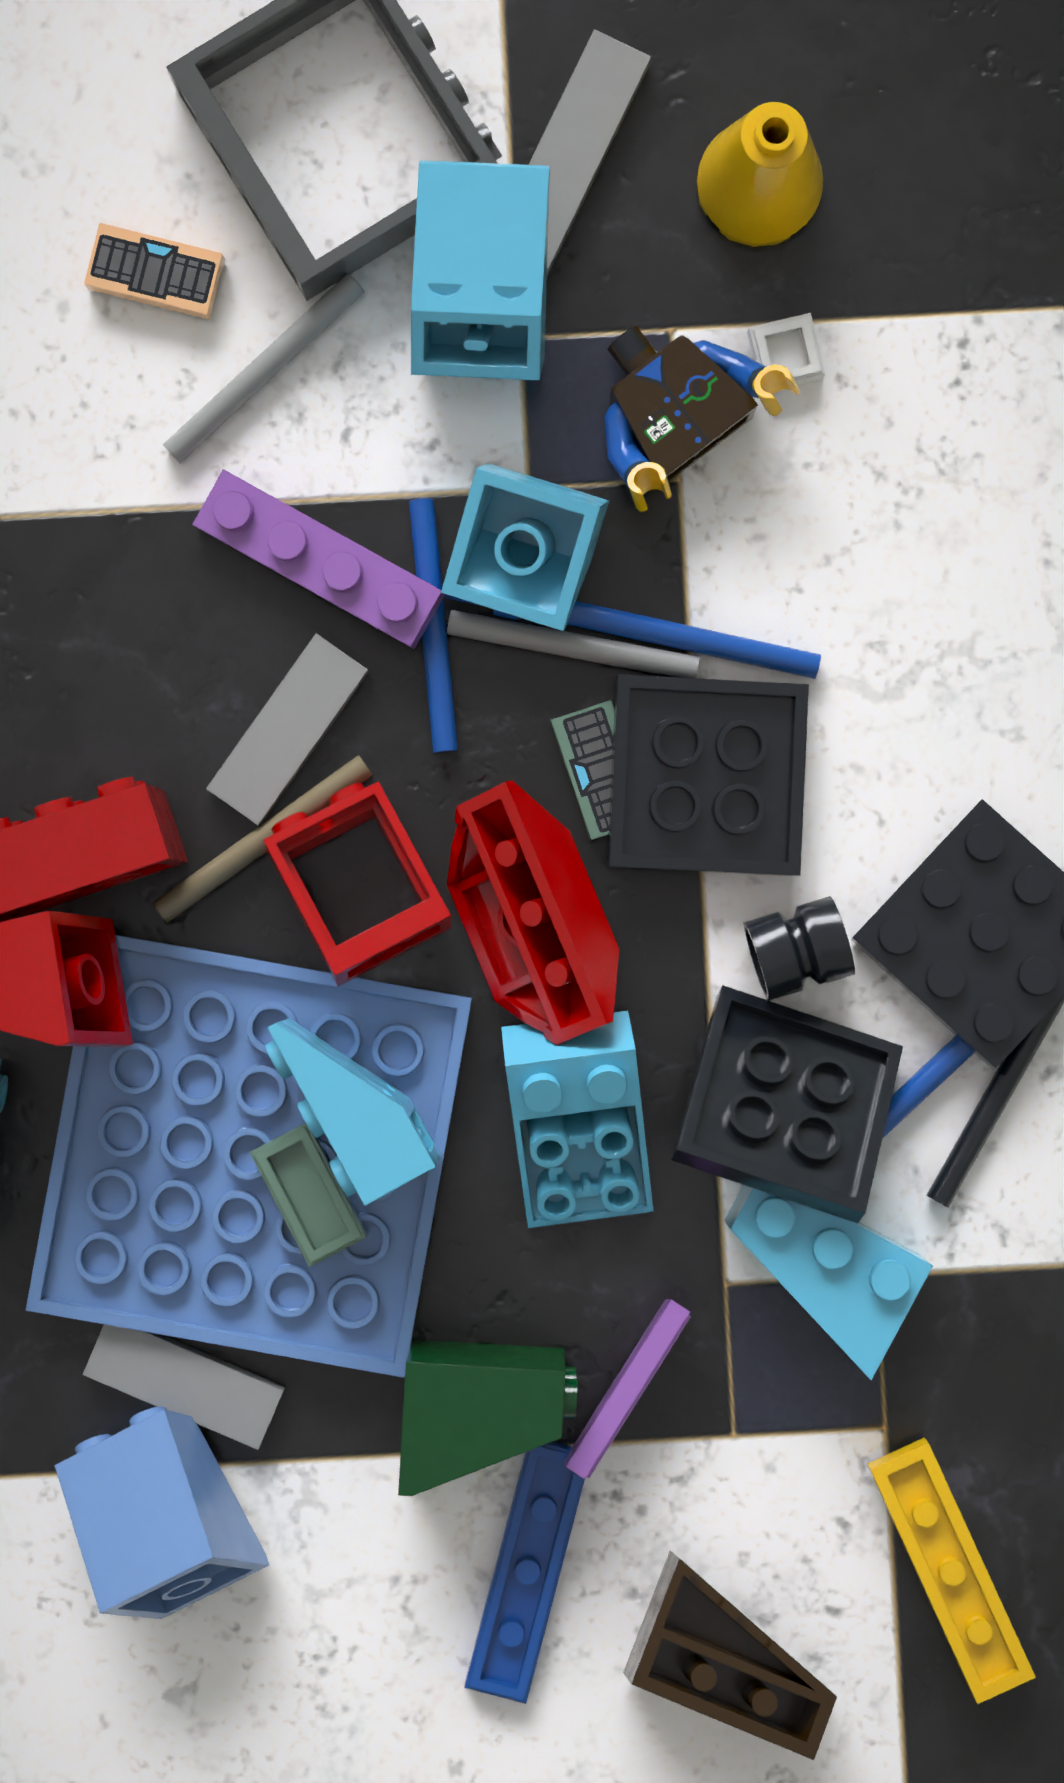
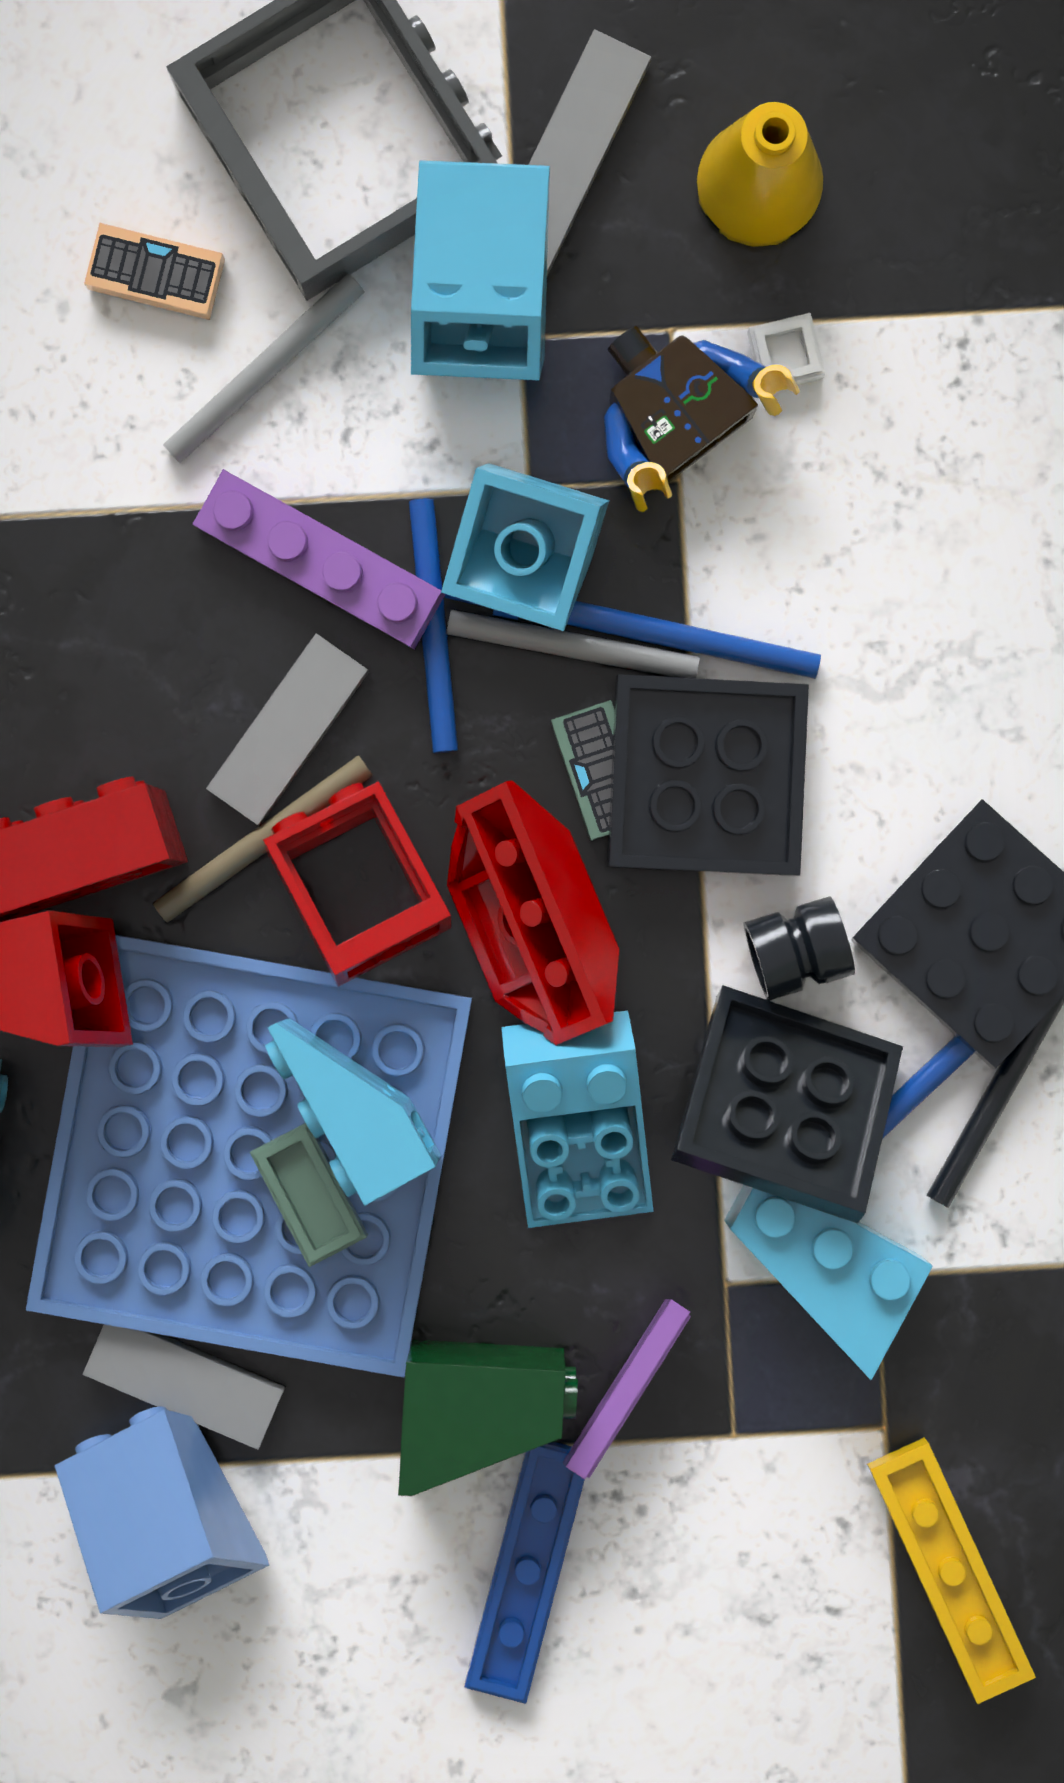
dark brown wedge [623,1551,837,1760] -> none

